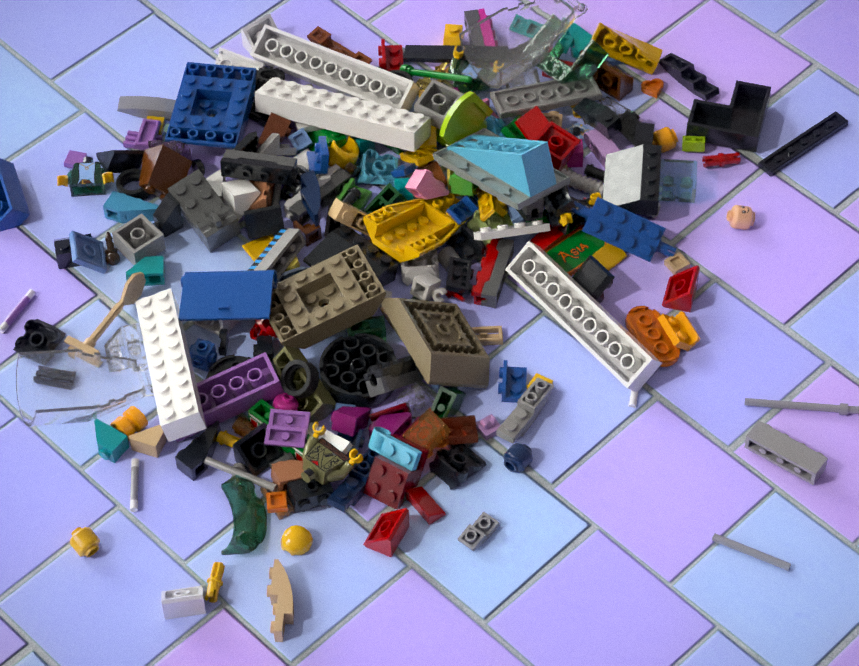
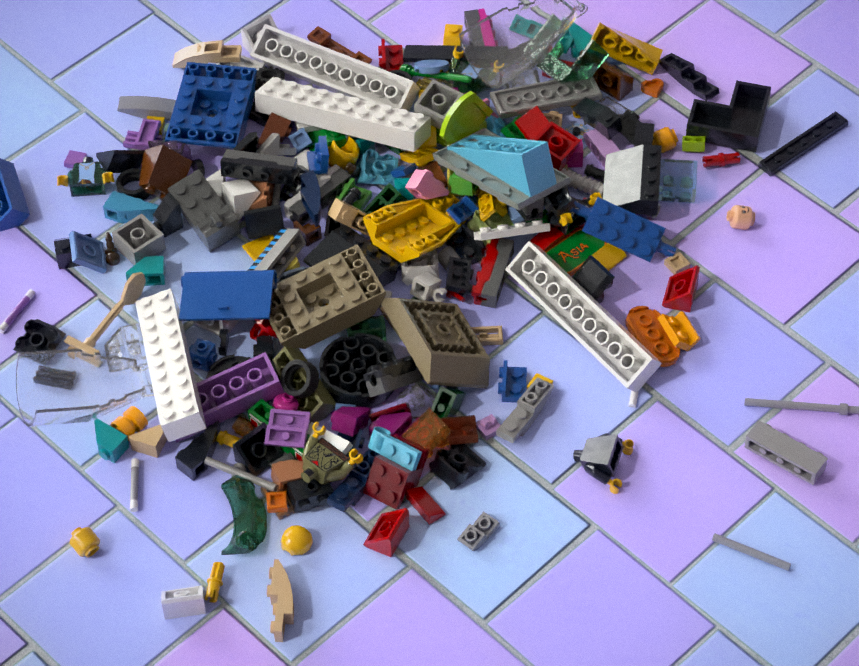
dark blue head [503,443,533,473] -> none
none -> tan slope [172,40,242,68]
none -> medium blue tile [414,59,449,74]
none -> torso [573,433,634,494]

